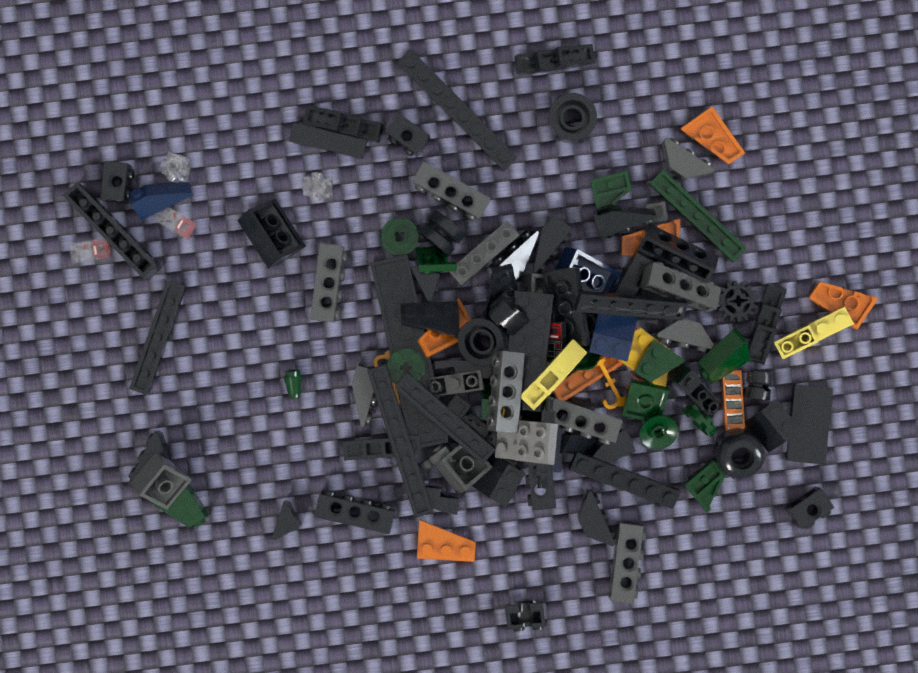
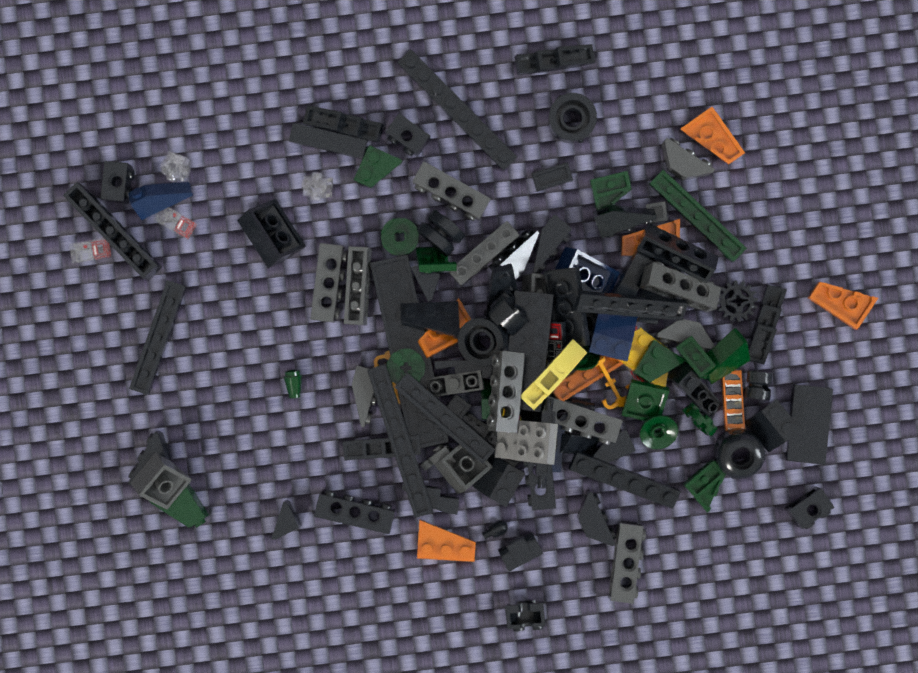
light yellow slope [774,307,854,359] -> none
none -> dark grey brick [344,246,372,326]
none -> dark green wing [353,145,403,188]
none -> black cylinder [482,520,508,539]
none -> black piece [498,532,543,572]
none -> black tile [531,162,573,192]
none -> dark green panel [676,335,716,380]

